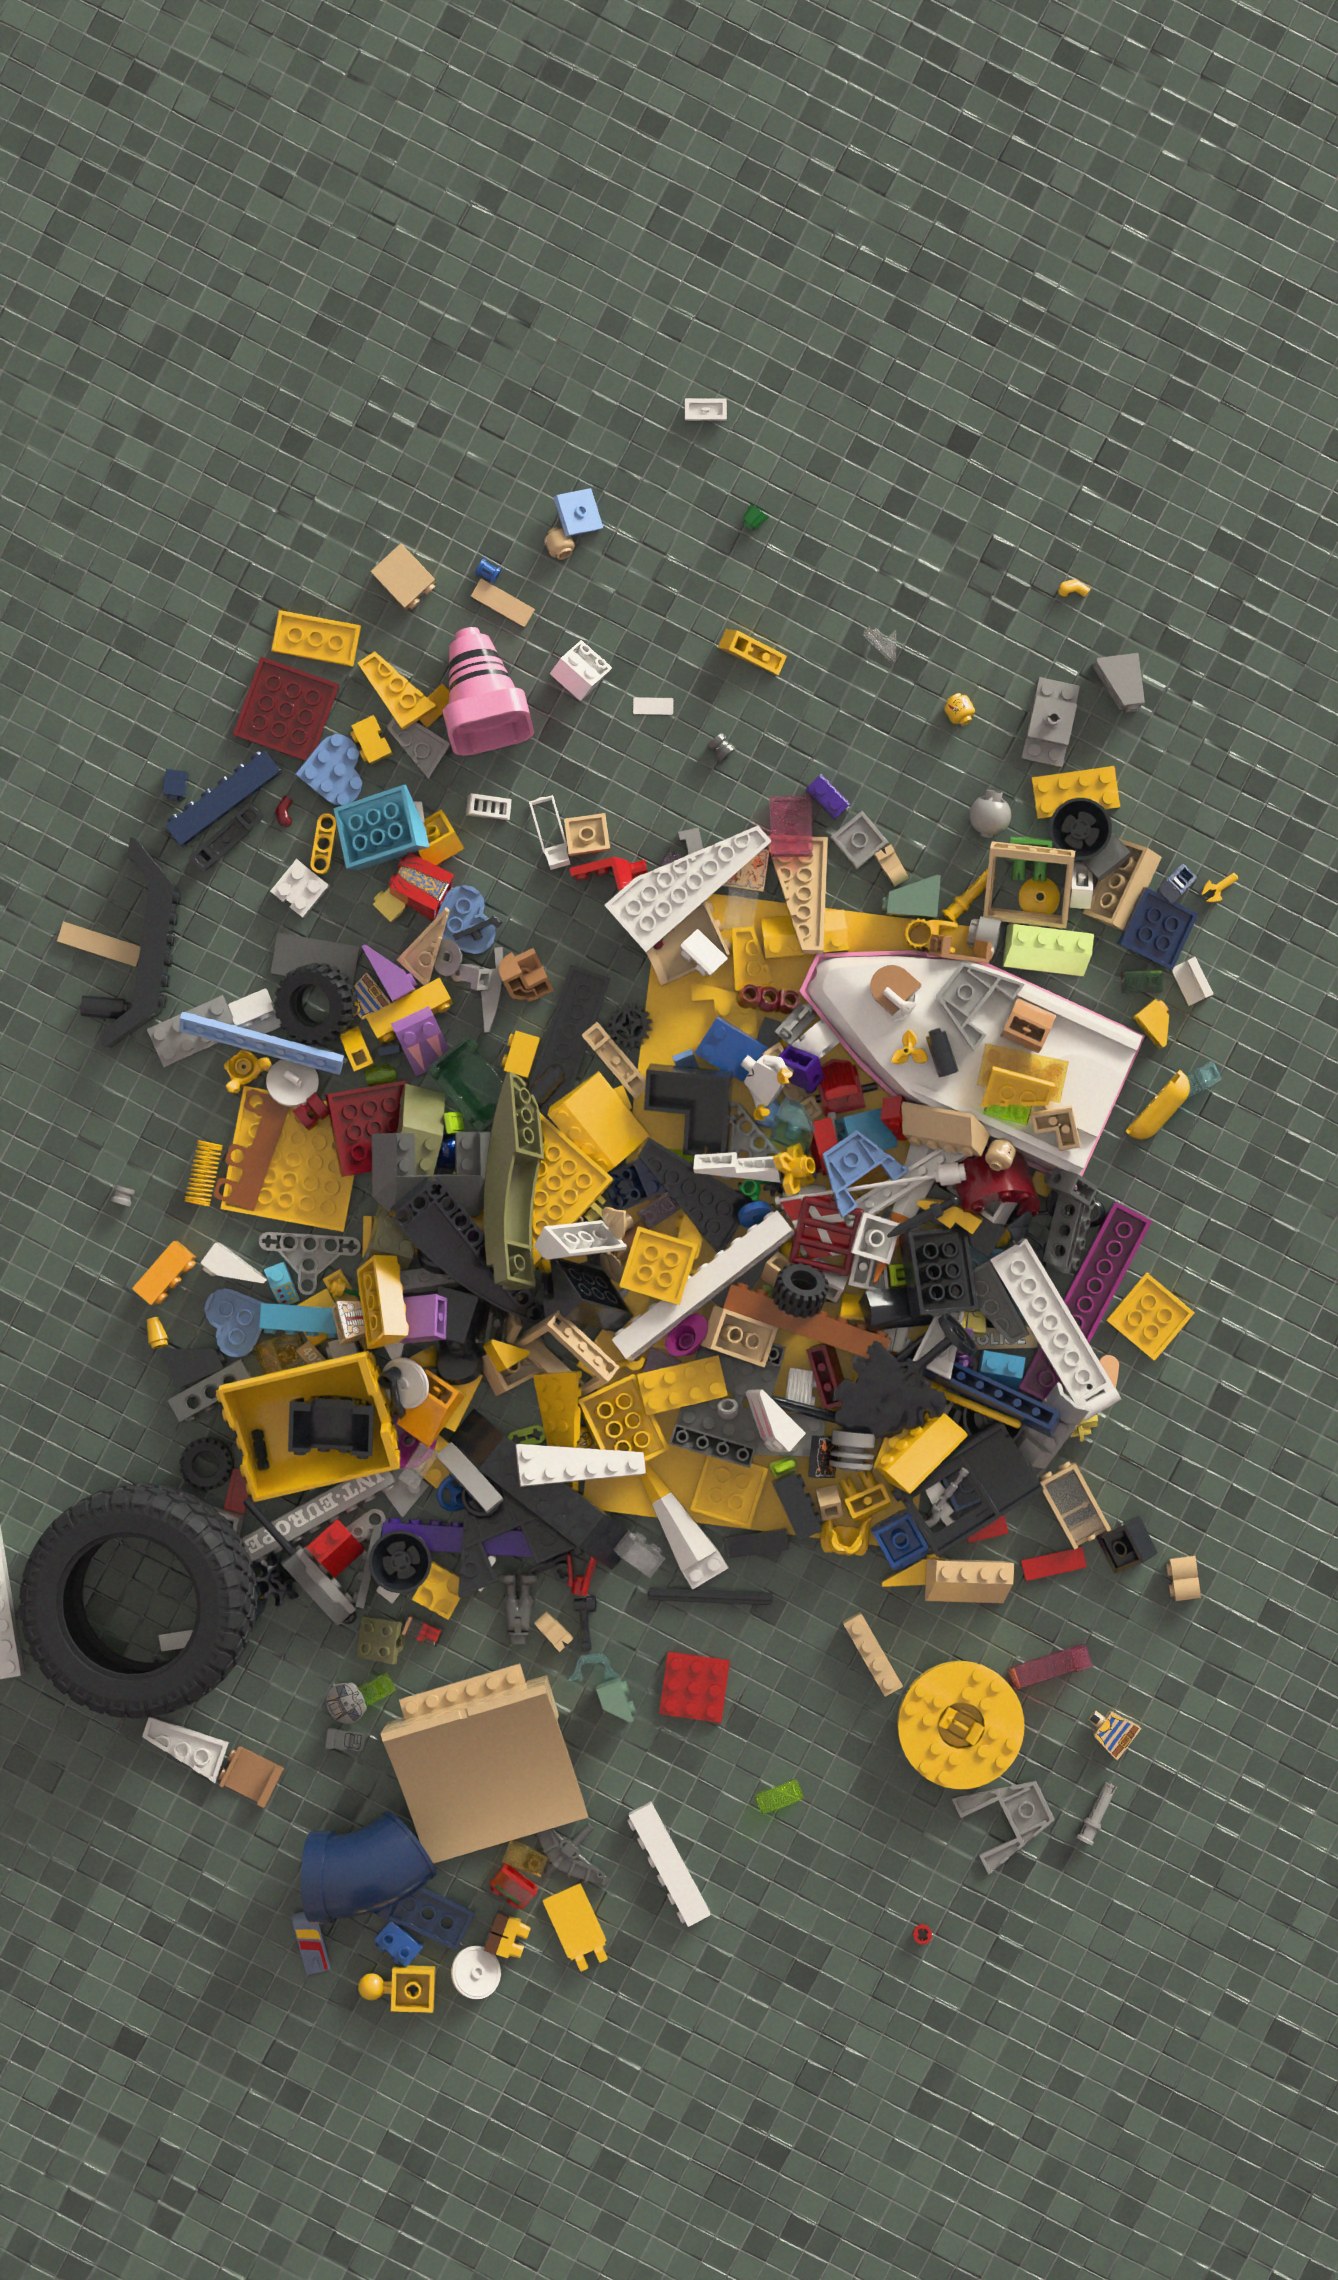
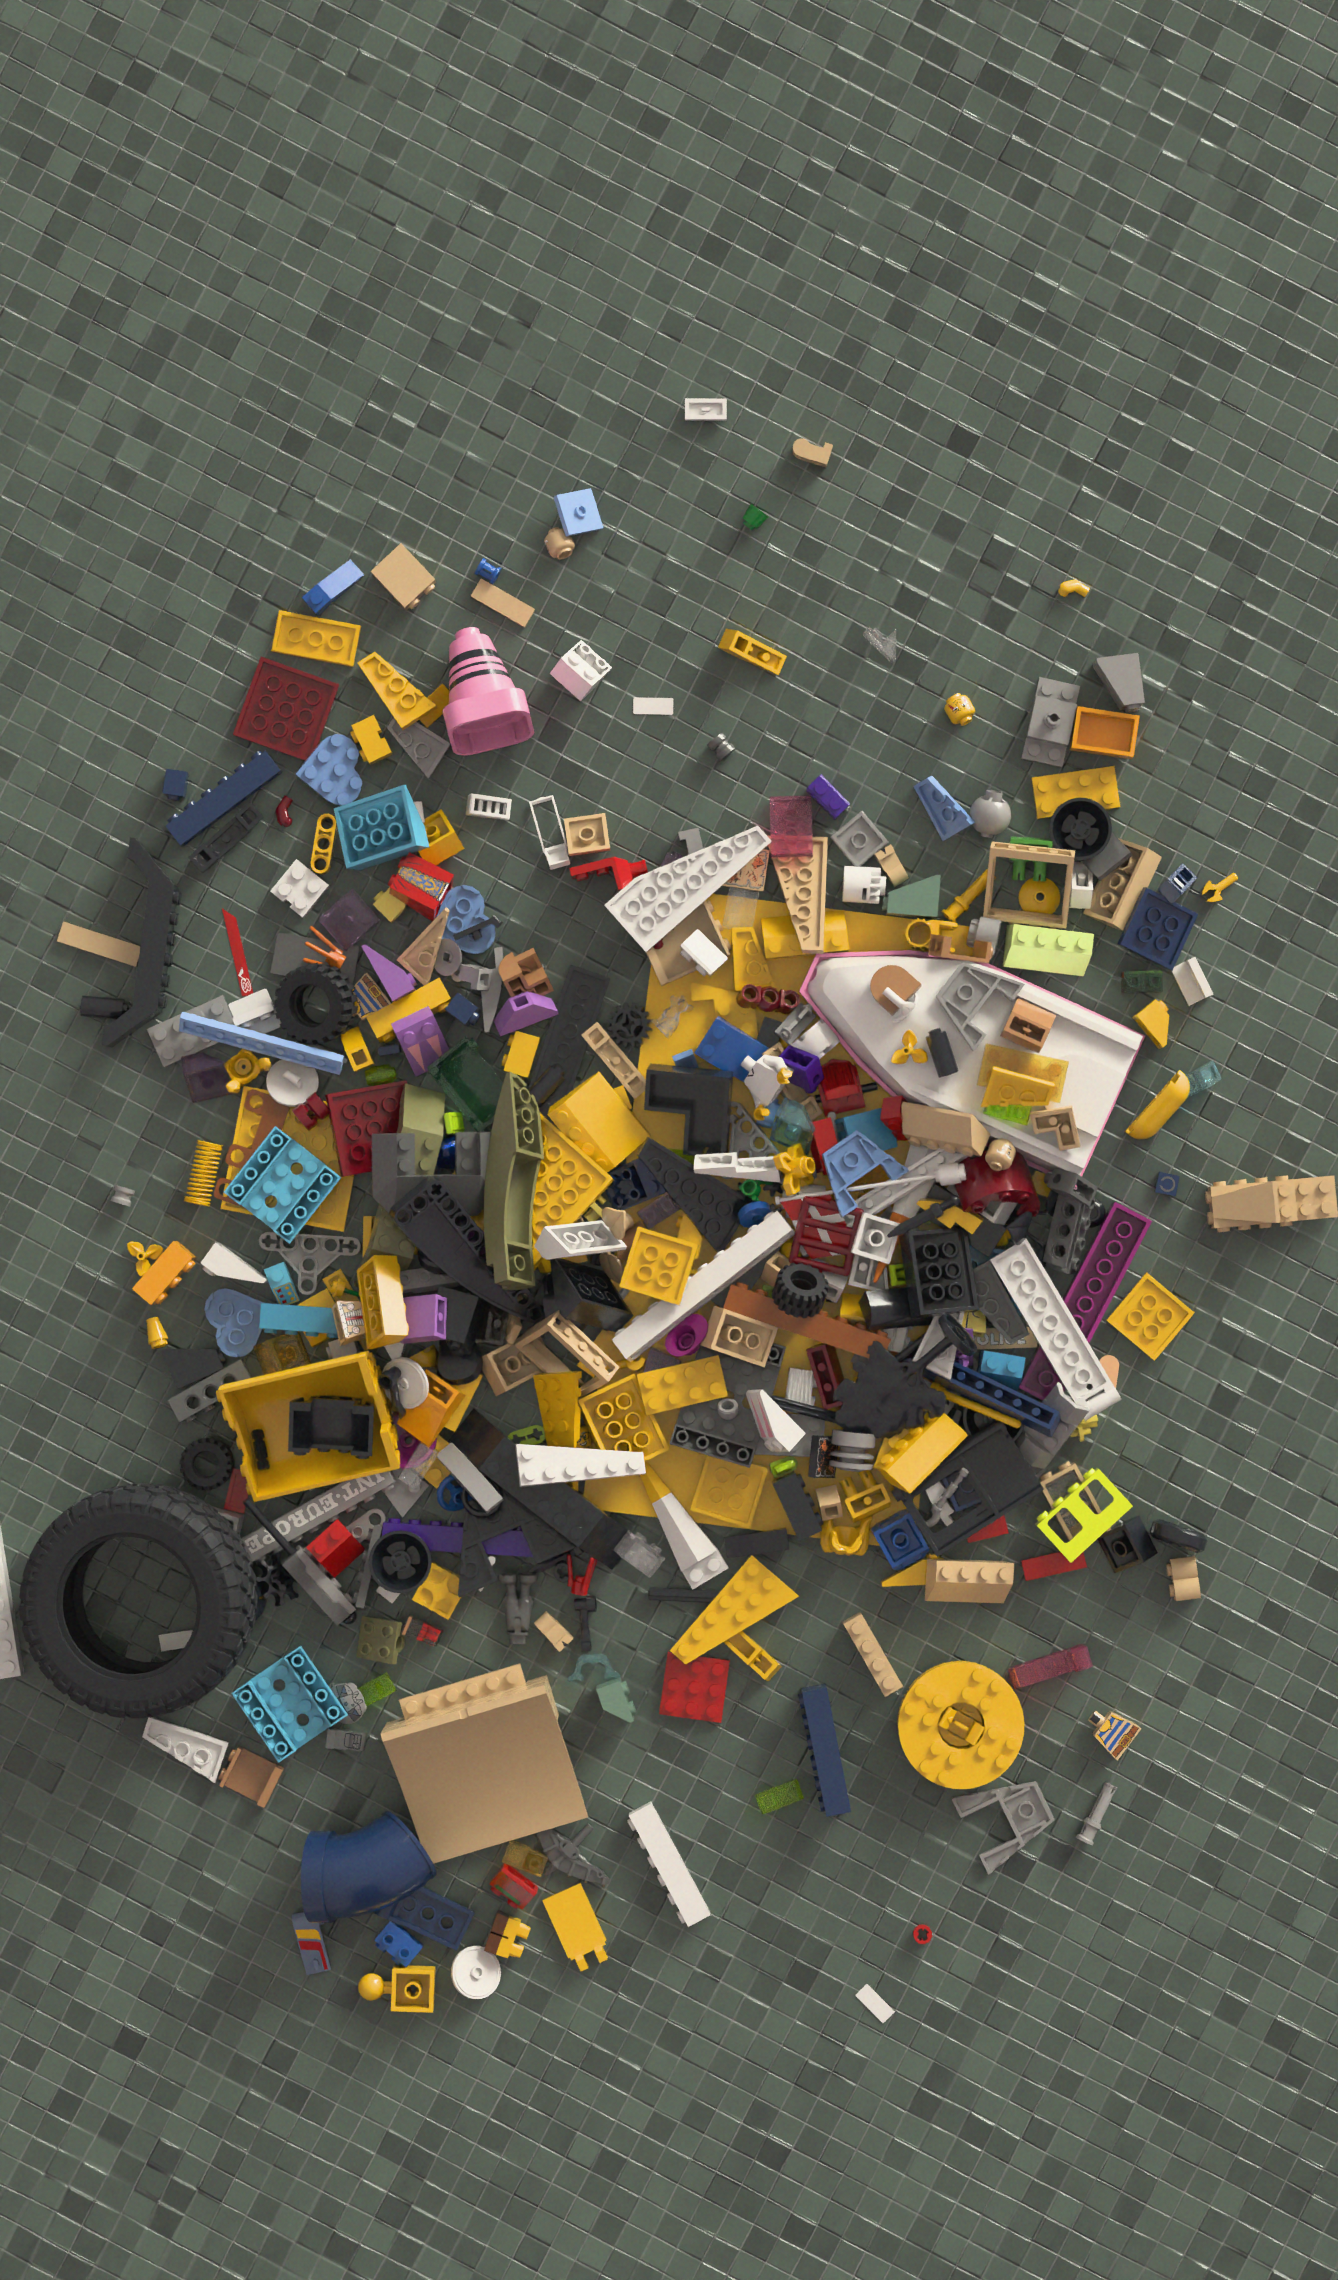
tan sticker [296,1340,326,1364] -> none
yellow slope [483,1339,530,1373] -> none
none -> yellow plant [127,1242,163,1276]
none -> slope [181,1052,233,1103]
none -> red sticker [222,908,253,996]
none -> medium azure slope [224,1126,341,1244]
none -> medium azure slope [231,1646,348,1763]
none -> slope [302,559,364,616]
none -> orange plant [303,926,346,969]
none -> slope [319,888,380,951]
none -> dark blue brick [445,993,481,1027]
none -> medium lavender slope [493,991,558,1036]
none -> clear animal [651,995,694,1039]
none -> yellow wing [670,1555,799,1664]
none -> yellow slope [724,1630,782,1682]
none -> tan leg [792,438,833,468]
none -> dark blue brick [798,1683,851,1817]
none -> white gear [842,866,886,904]
none -> white sticker [855,1984,895,2023]
none -> medium blue wing [913,776,975,841]
none -> neon yellow window [1035,1468,1133,1563]
none -> light orange piece [1069,706,1140,760]
none -> black piece [1149,1519,1208,1553]
none -> dark blue tile [1155,1172,1180,1196]
none -> tan wedge [1205,1175,1338,1232]

